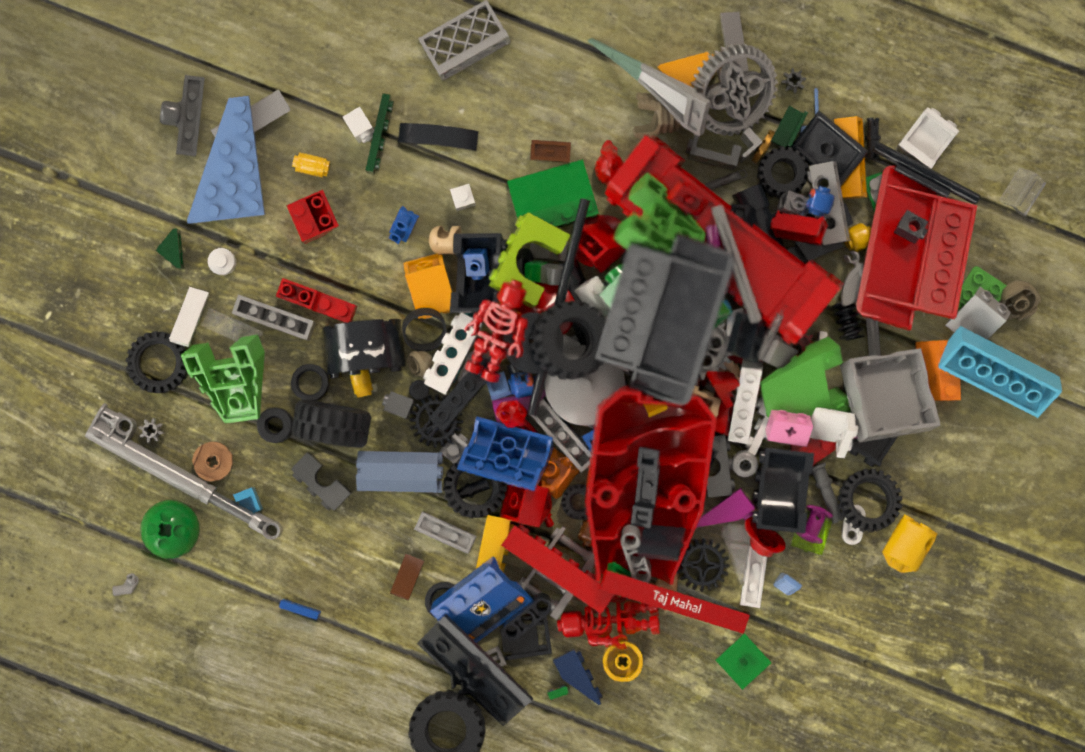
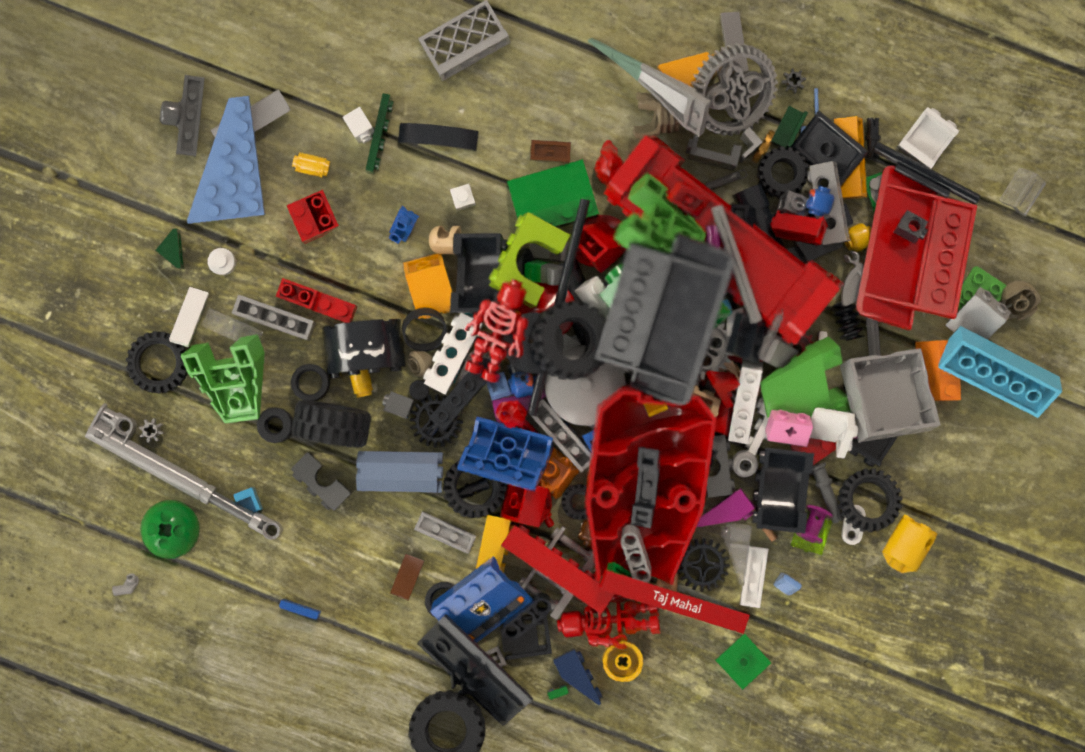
medium nougat plate [192,442,233,481] -> none
light grey bracket [439,433,469,464] -> none
blue brick [463,248,489,280] -> none
black slope [638,525,686,561] -> none
red piece [744,517,786,557] -> none

